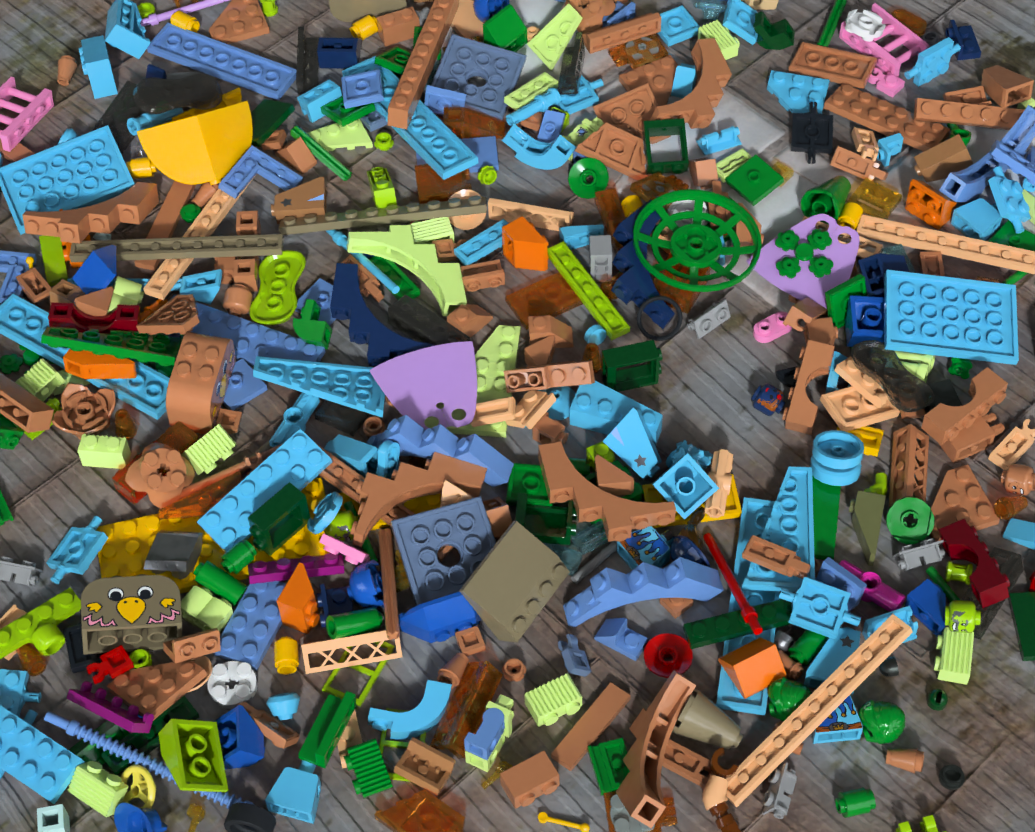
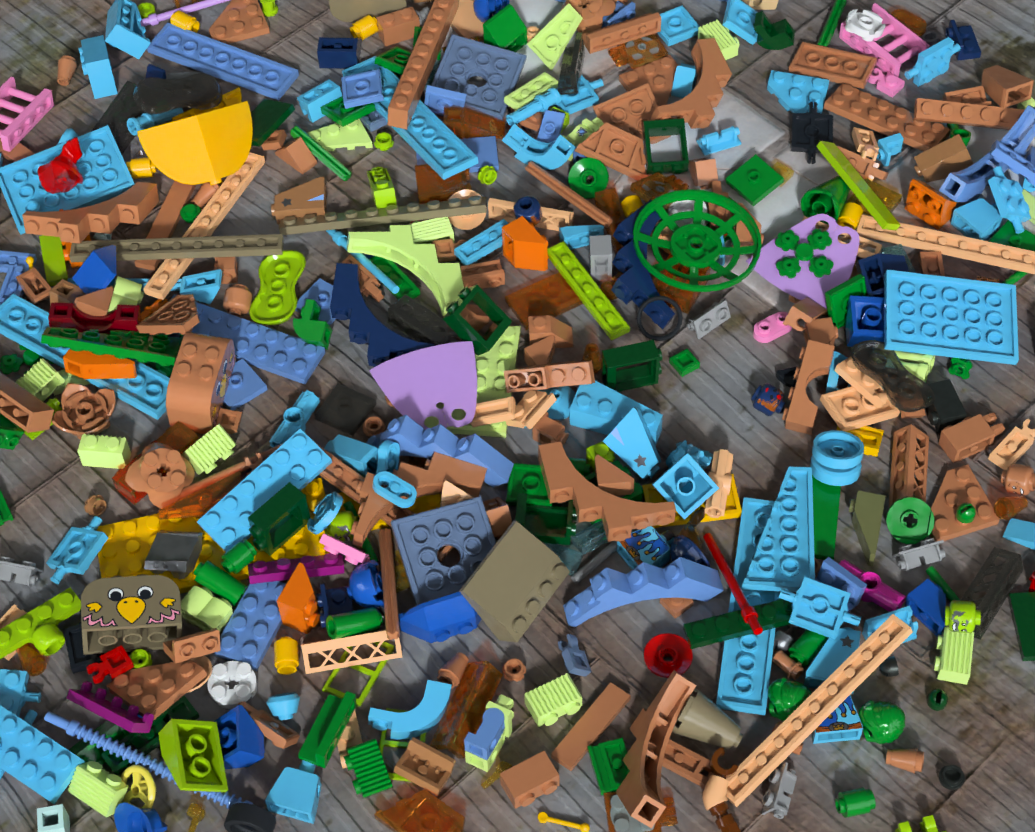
clear orange cone [115,409,138,440] -> none
medium blue plate [218,145,304,199] -> none
nougat arch [233,211,261,292] -> none
medium azure wing [253,356,385,418] -> none
clear smoke fence [296,26,319,97] -> none
nougat plate [455,625,486,656] -> none
medium azure tile [584,325,607,347] -> none
medium blue slope [594,618,648,661] -> none
clear light blue piece [693,2,727,20] -> none
yellowish green tile [716,148,752,183] -> none
orange slope [718,637,787,699] -> none
nougat hinge [742,535,810,579] -> none
lime arm [864,473,887,495] -> none
nougat arch [921,367,1008,445] -> none
dark red arch [938,519,1011,608] -> none
lime bush [945,561,973,585] -> none
none -> red helmet [37,137,83,194]
none -> medium nougat plate [84,494,107,516]
none -> medium azure plate [372,471,417,508]
none -> dark green window [442,284,512,356]
none -> dark blue head [513,196,542,226]
none -> nougat axle [525,161,613,228]
none -> green tile [669,348,700,377]
none -> lime tile [817,141,900,230]
none -> green hinge [956,502,976,523]

